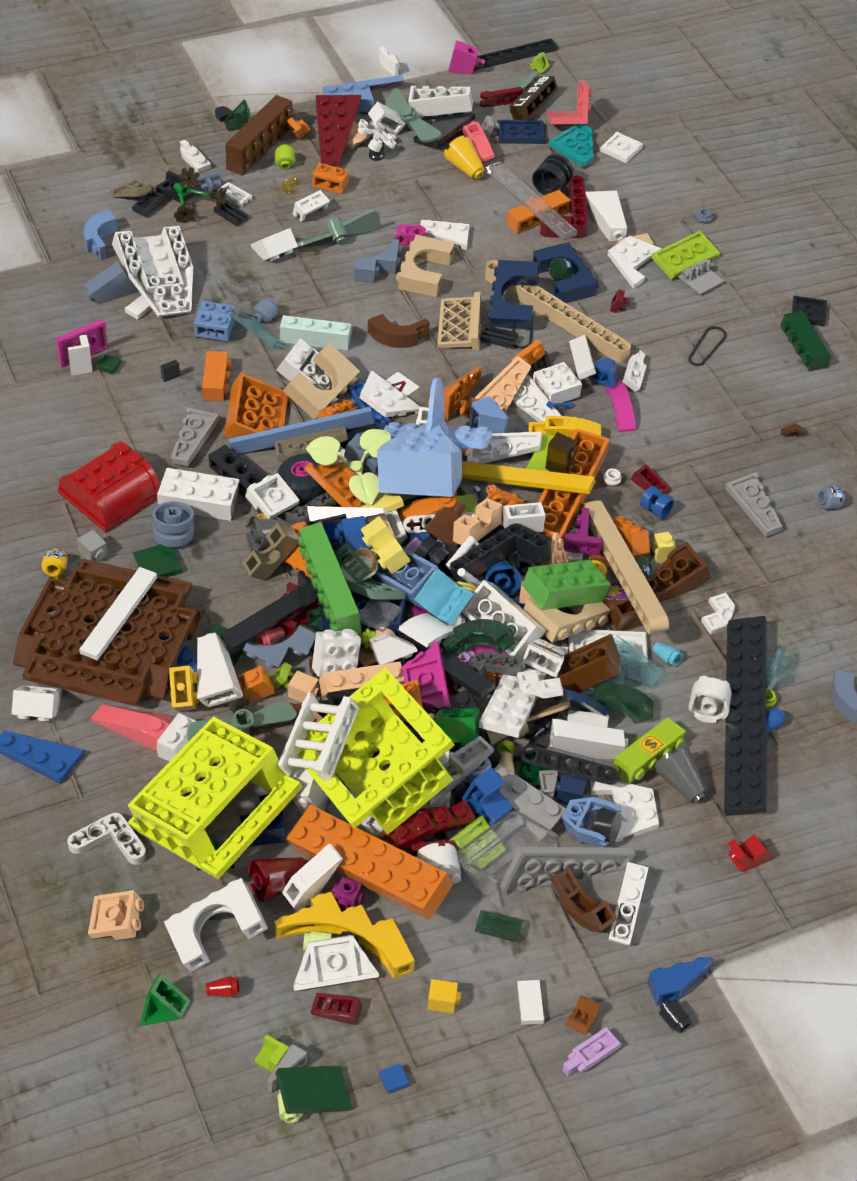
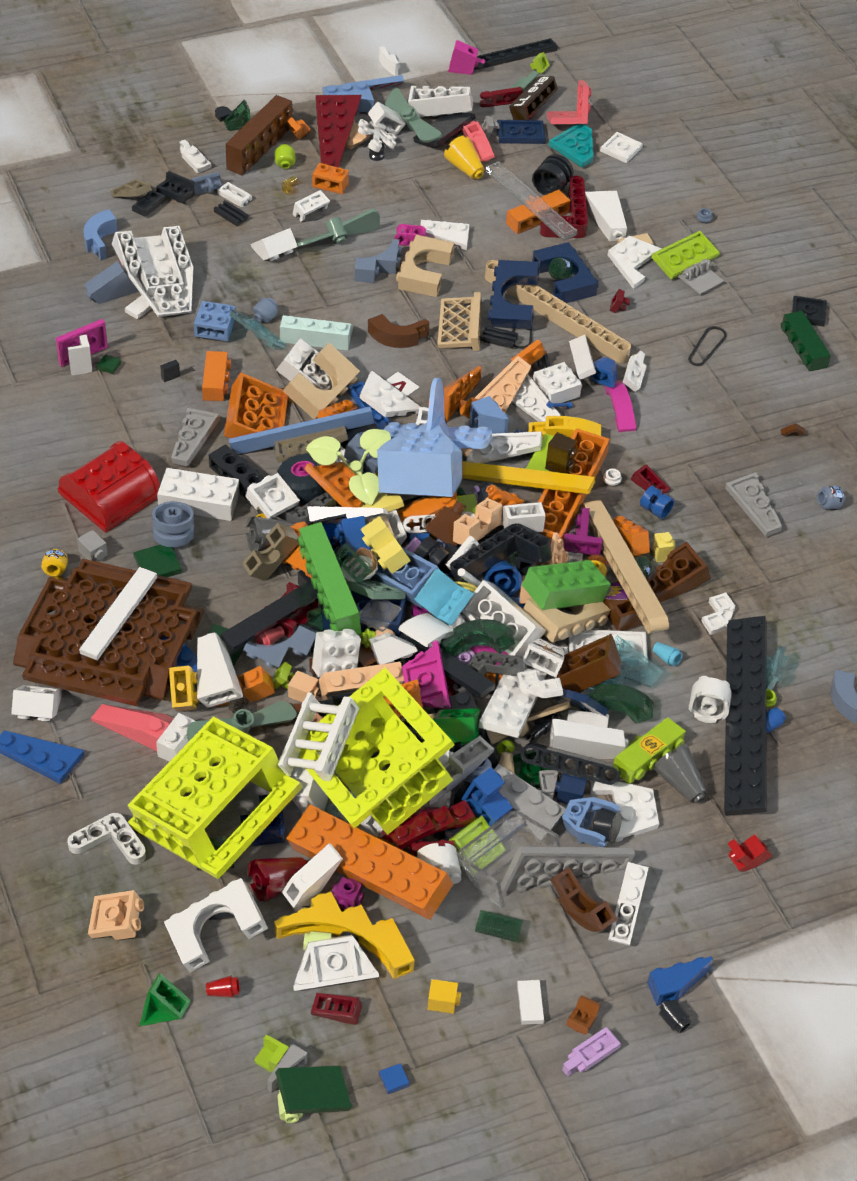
dark brown plant [174,167,227,223] -> none

